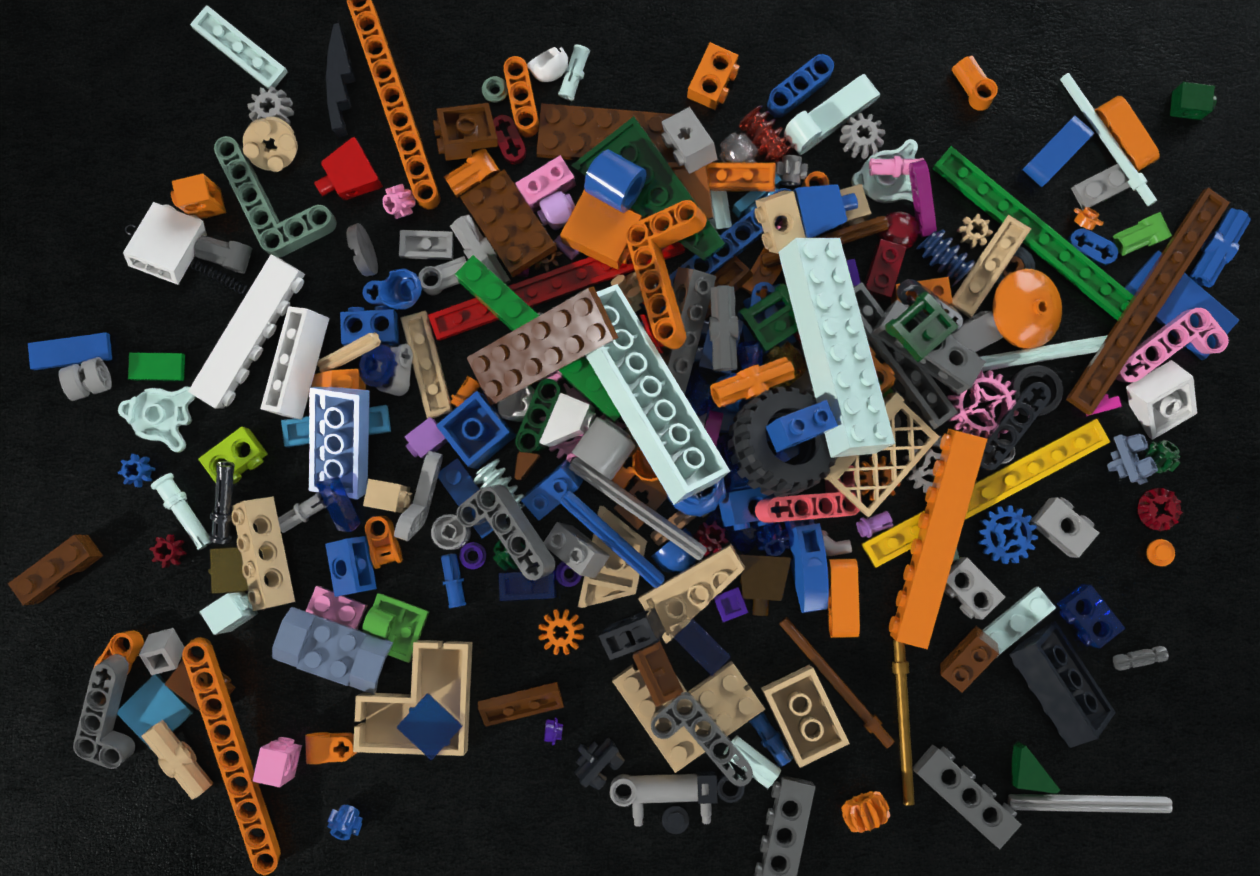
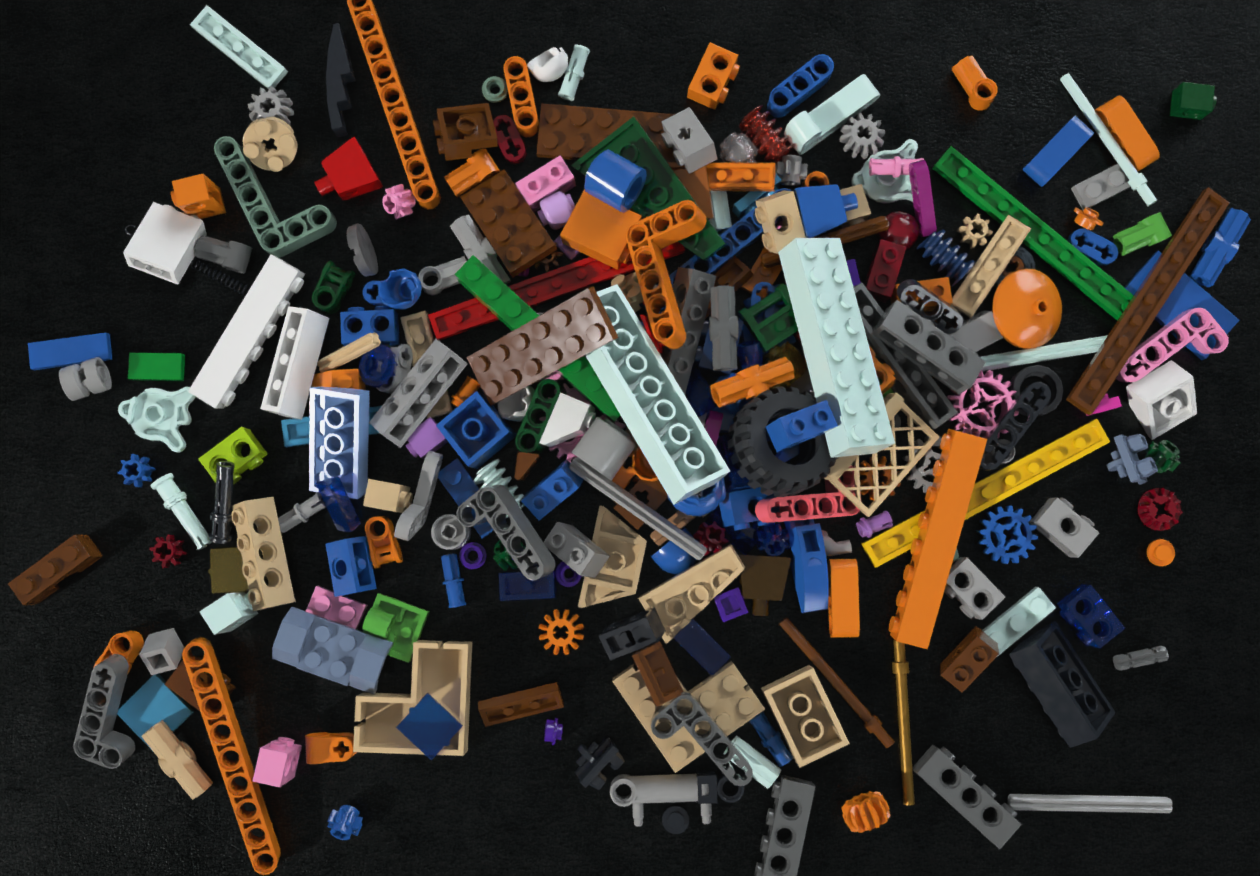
light grey plate [399,230,454,260] -> none
blue axle [560,491,665,588] -> none
dark green plate [885,292,959,362] -> none
dark green slope [1010,742,1060,794] -> none
none -> dark green piece [312,261,355,315]
none -> light grey brick [369,339,468,448]

